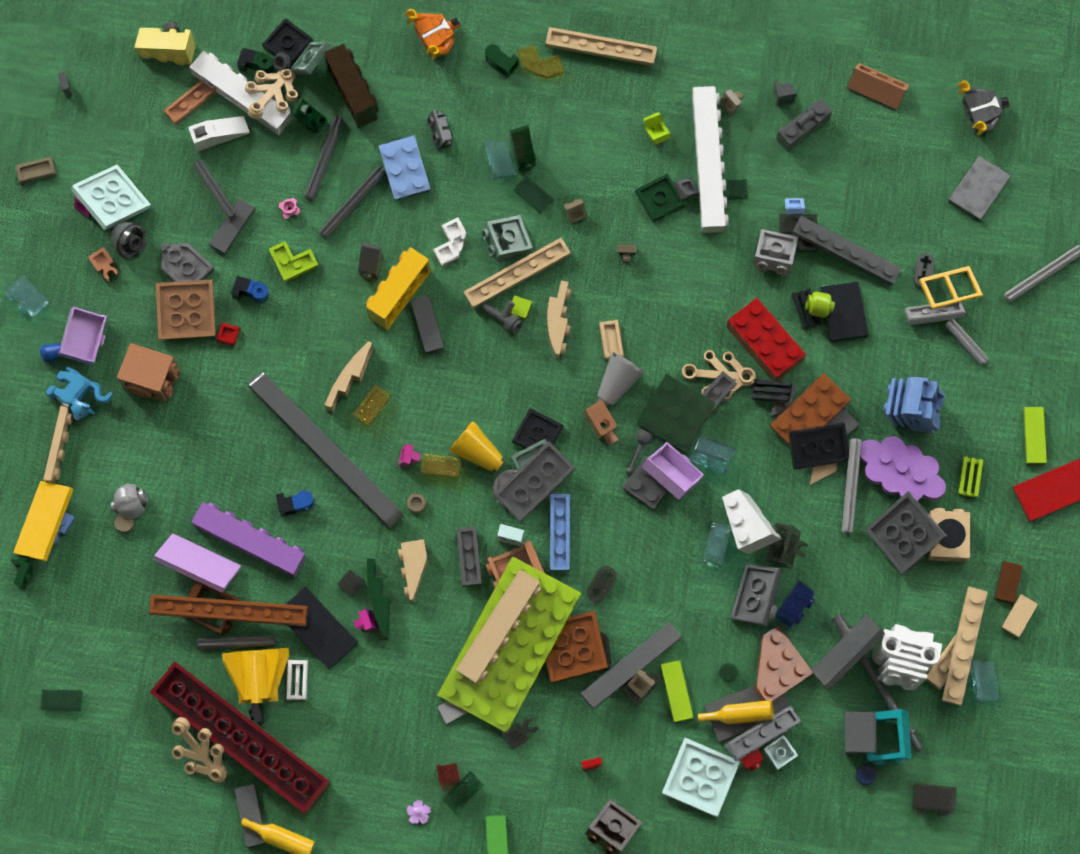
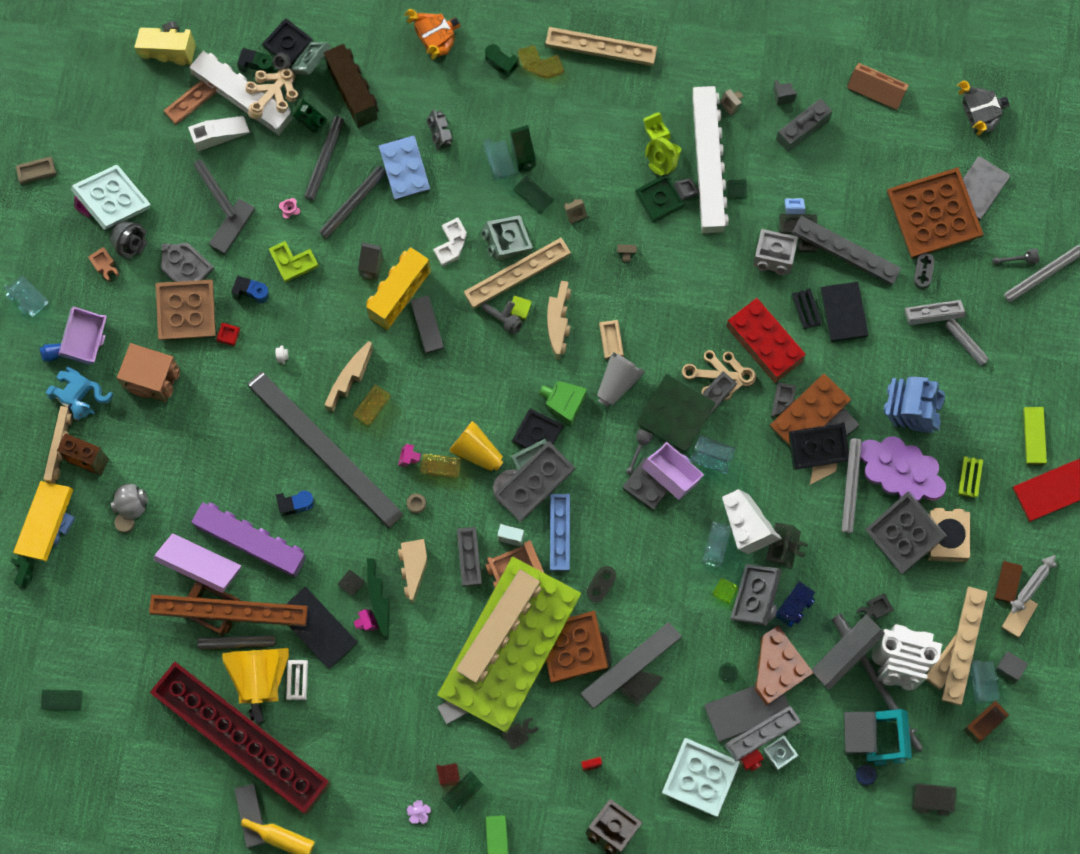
dark grey tile [58,72,73,97] -> none
tan plant [171,717,227,783] -> none
nougat torso [582,400,619,446] -> none
dark tan tile [627,669,655,698] -> none
lime tile [661,660,694,723] -> none
yellow piece [698,700,774,725] -> none
black tile [751,380,793,402] -> none
lime head [805,292,835,318] -> none
yellow window [919,266,983,309] -> none
none -> reddish brown window [57,433,109,476]
none -> white plate [276,345,289,365]
none -> bright green torso [539,381,587,426]
none -> lime tile [645,138,681,175]
none -> clear neon green tile [712,577,739,604]
none -> pearl dark grey plate [856,593,894,620]
none -> dark orange plate [887,167,984,259]
none -> reddish brown panel [964,700,1009,744]
none -> dark grey hinge [992,248,1039,265]
none -> dark grey panel [995,651,1028,683]
none -> light grey wheel [1010,555,1057,614]

